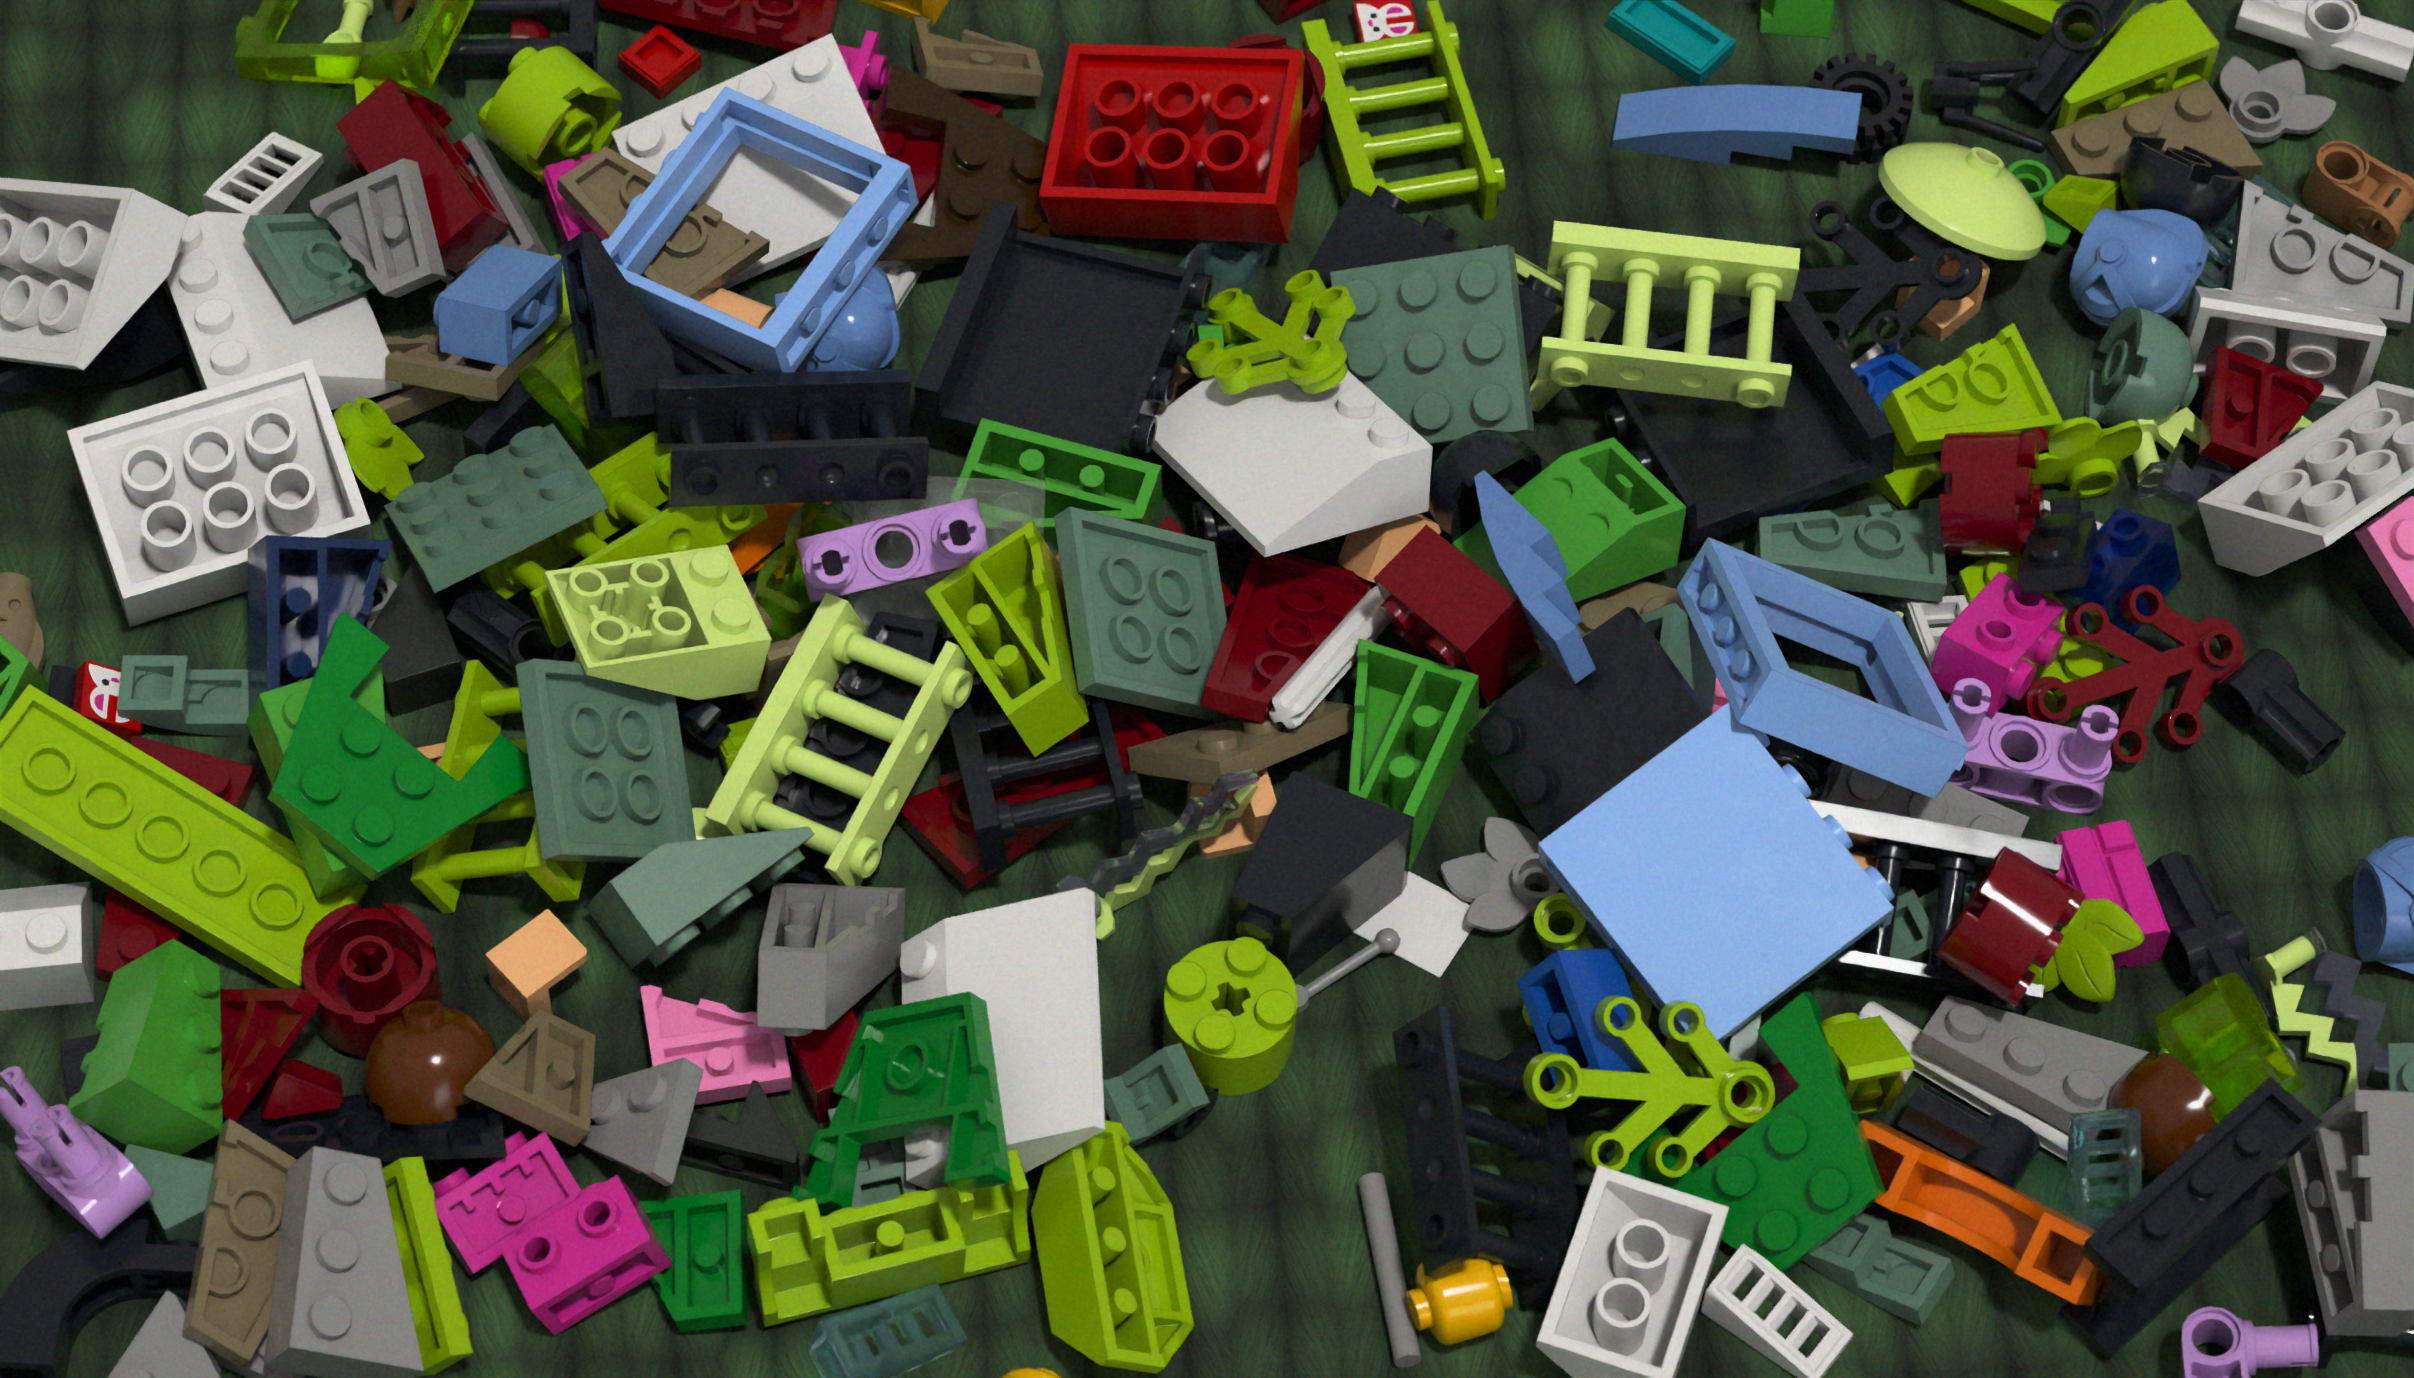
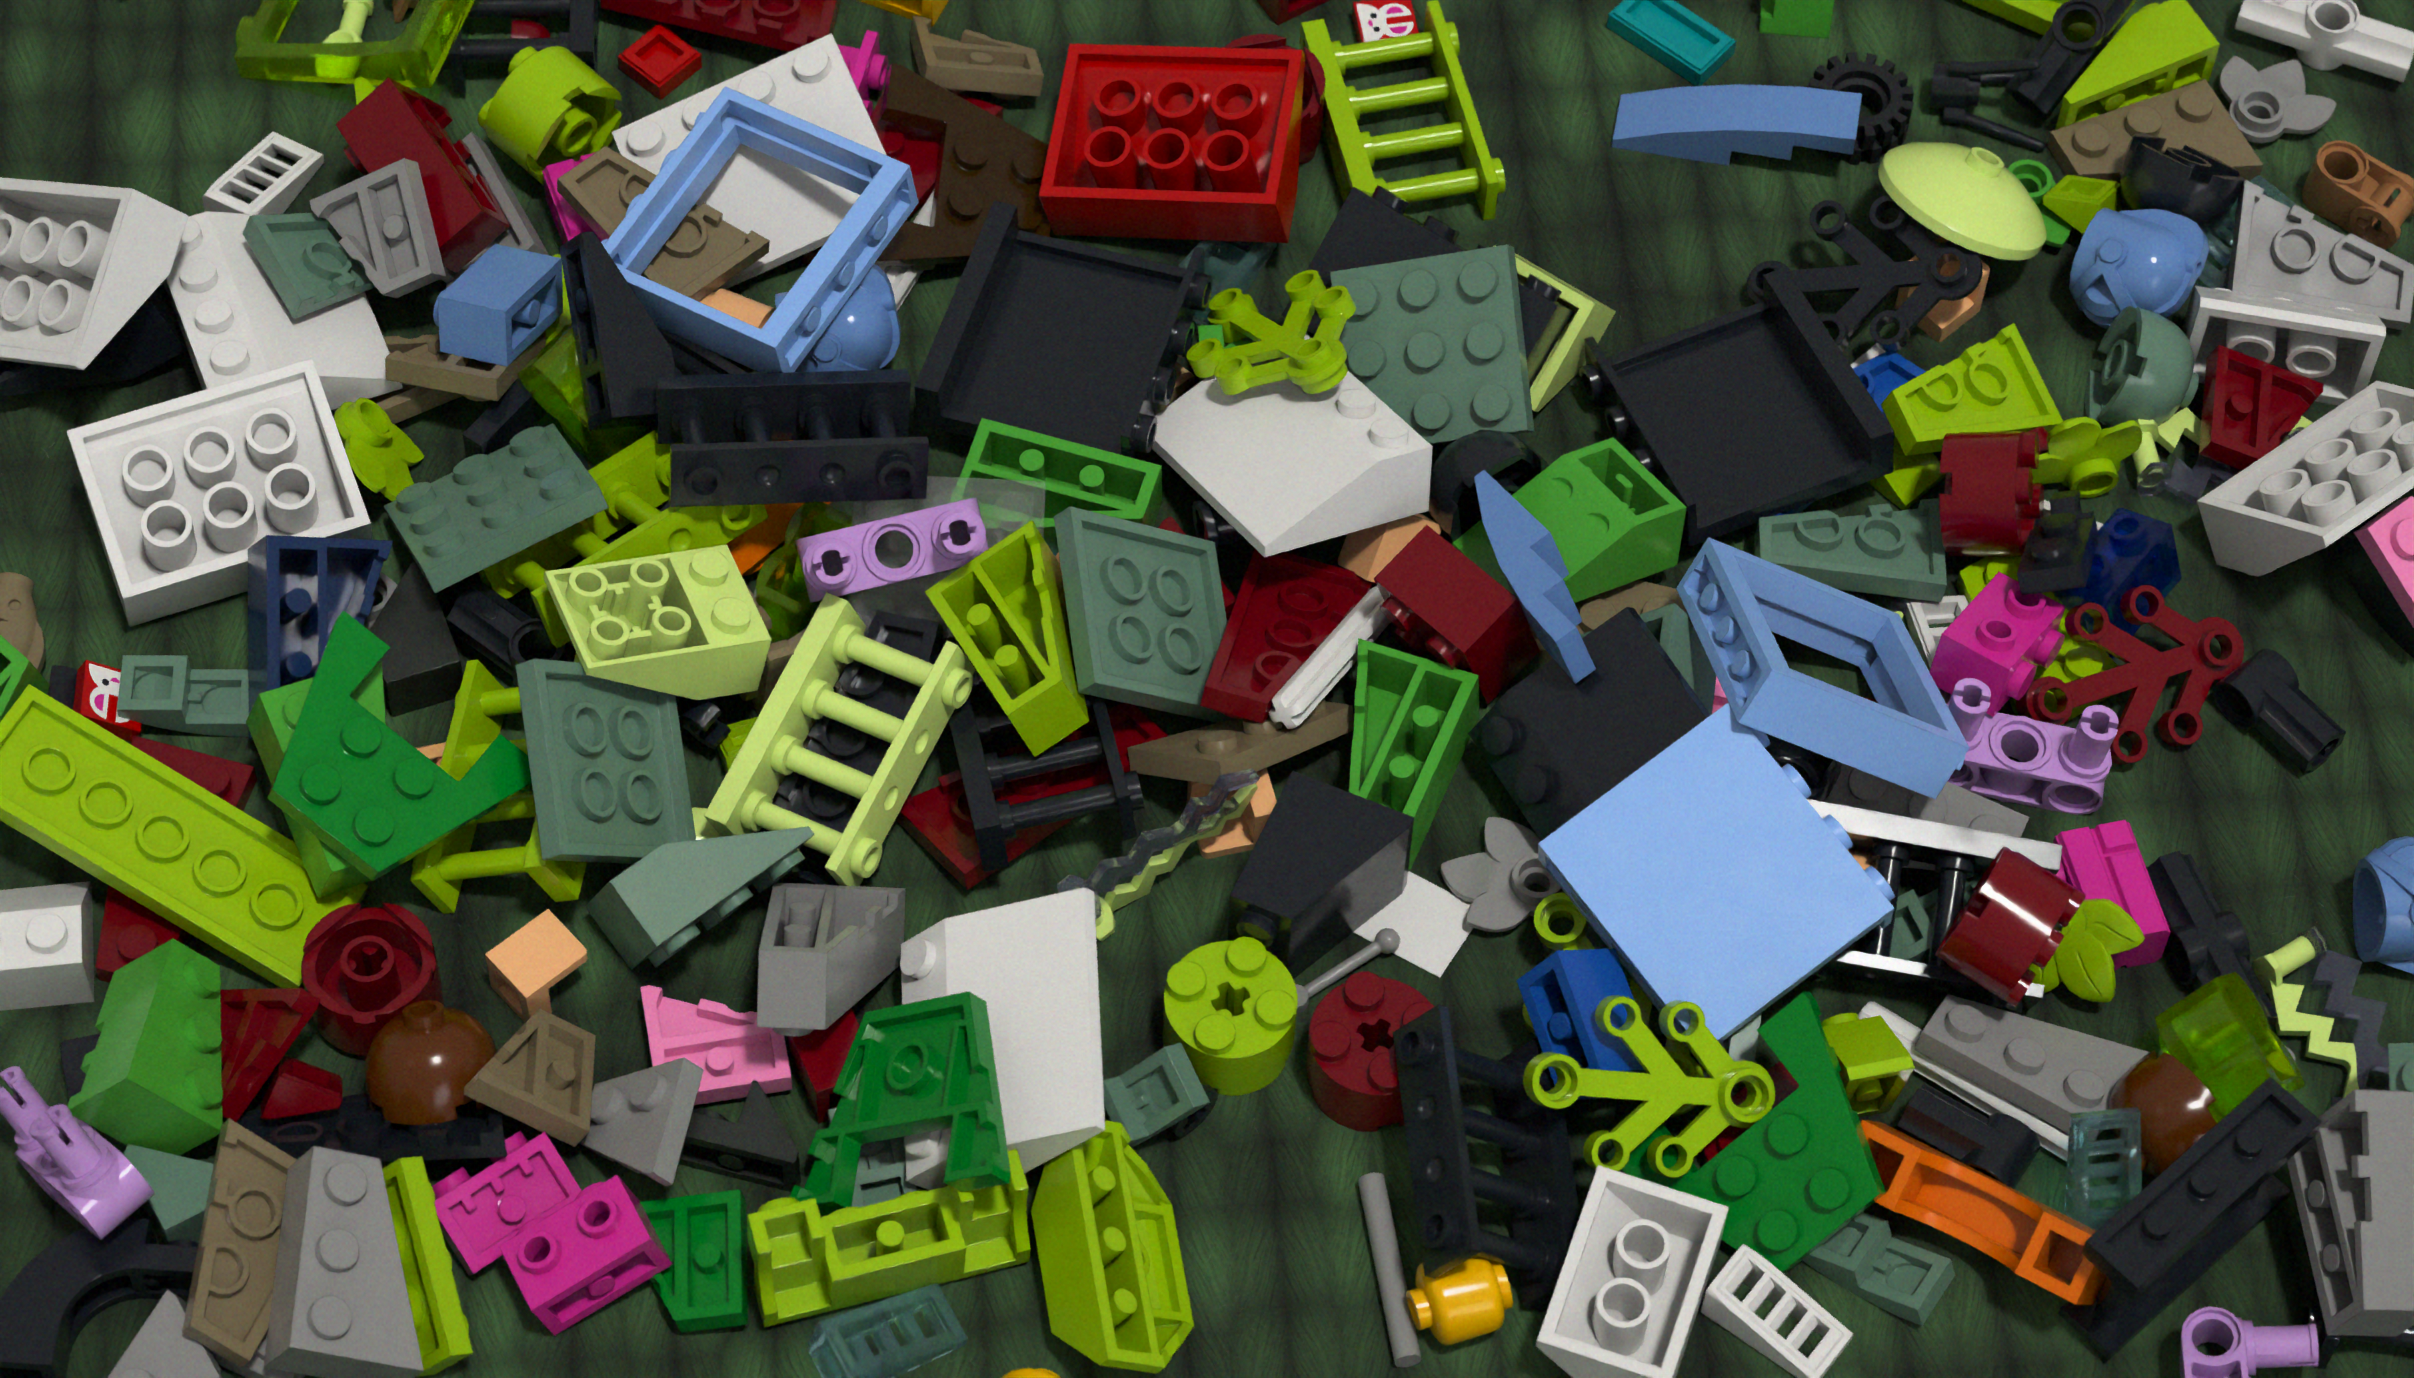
yellowish green fence [1536,221,1801,408] -> none
none -> dark red brick [1306,971,1435,1132]

